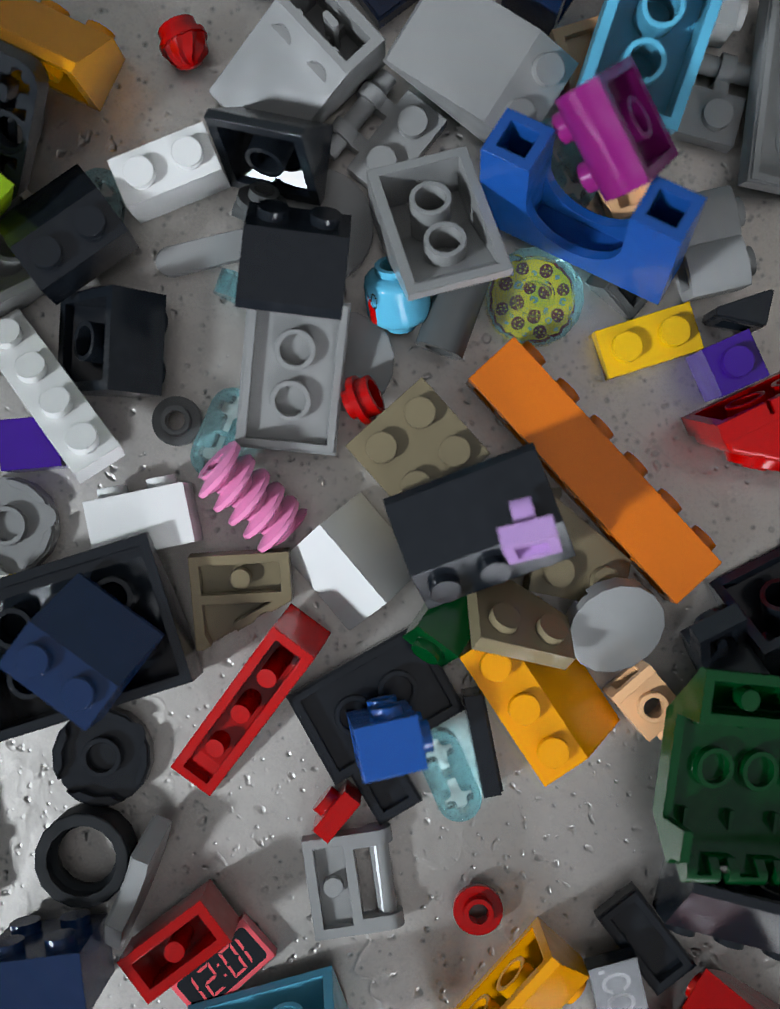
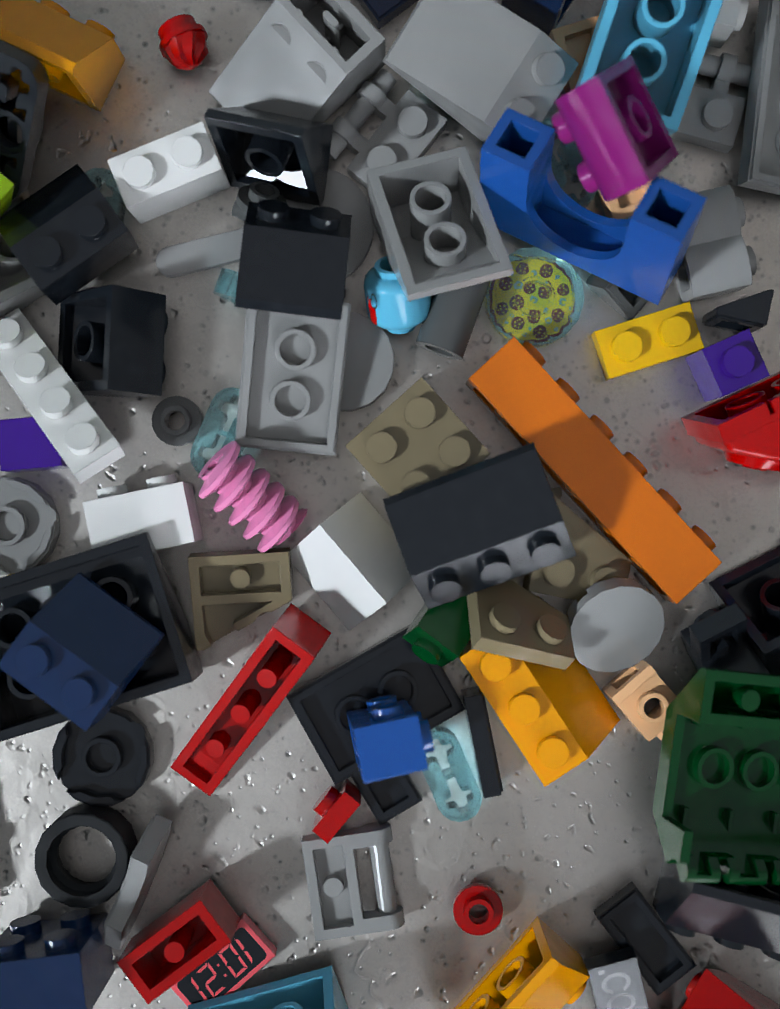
red plate [341,375,385,425] -> none
lavender tile [497,496,563,565] -> none

